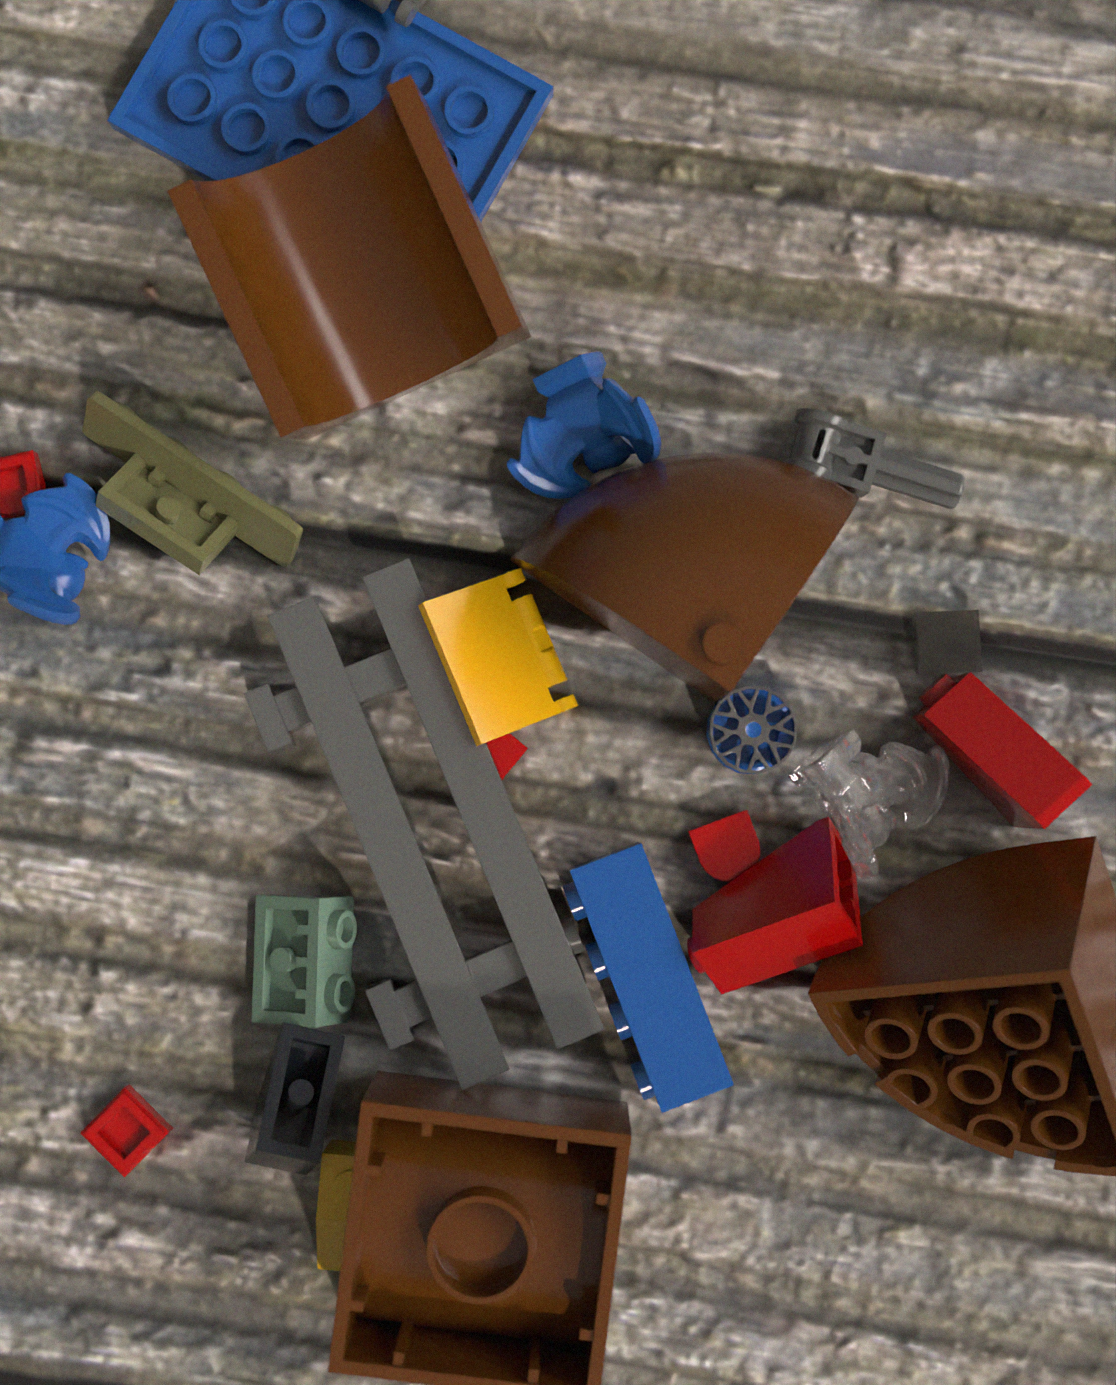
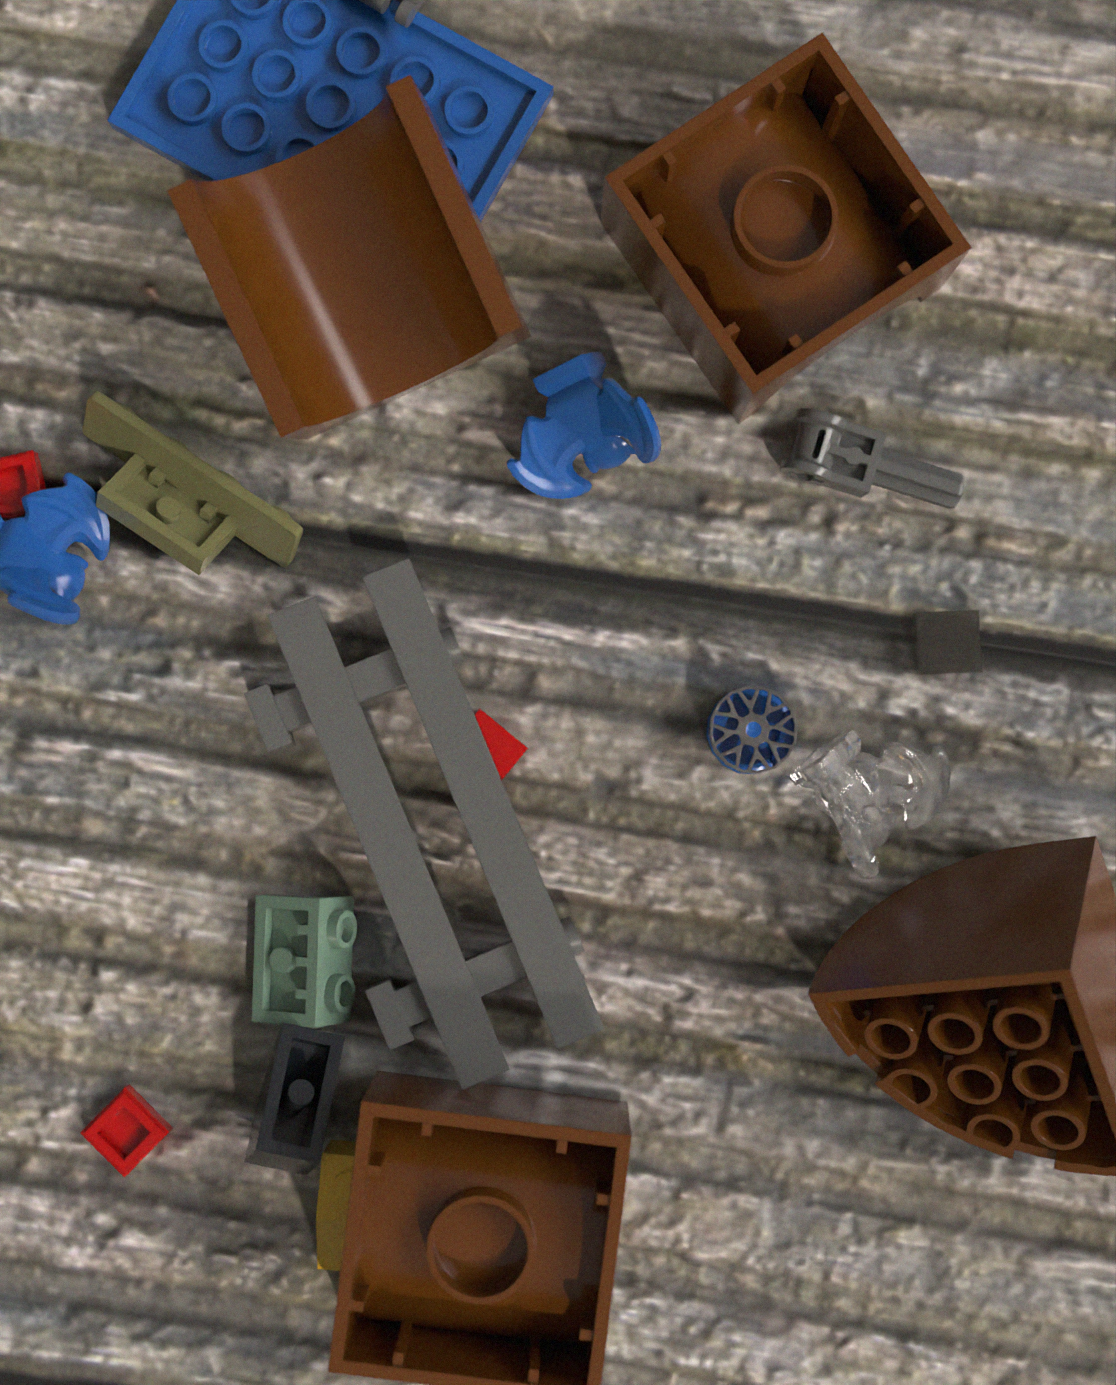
yellow piece [418,568,579,746] -> none
reddish brown brick [510,452,859,703] -> none
blue brick [562,842,734,1113] -> none
red tile [687,809,760,882] -> none
red slope [687,816,863,995] -> none
red slope [912,672,1093,829] -> none
none -> reddish brown piece [601,32,972,424]

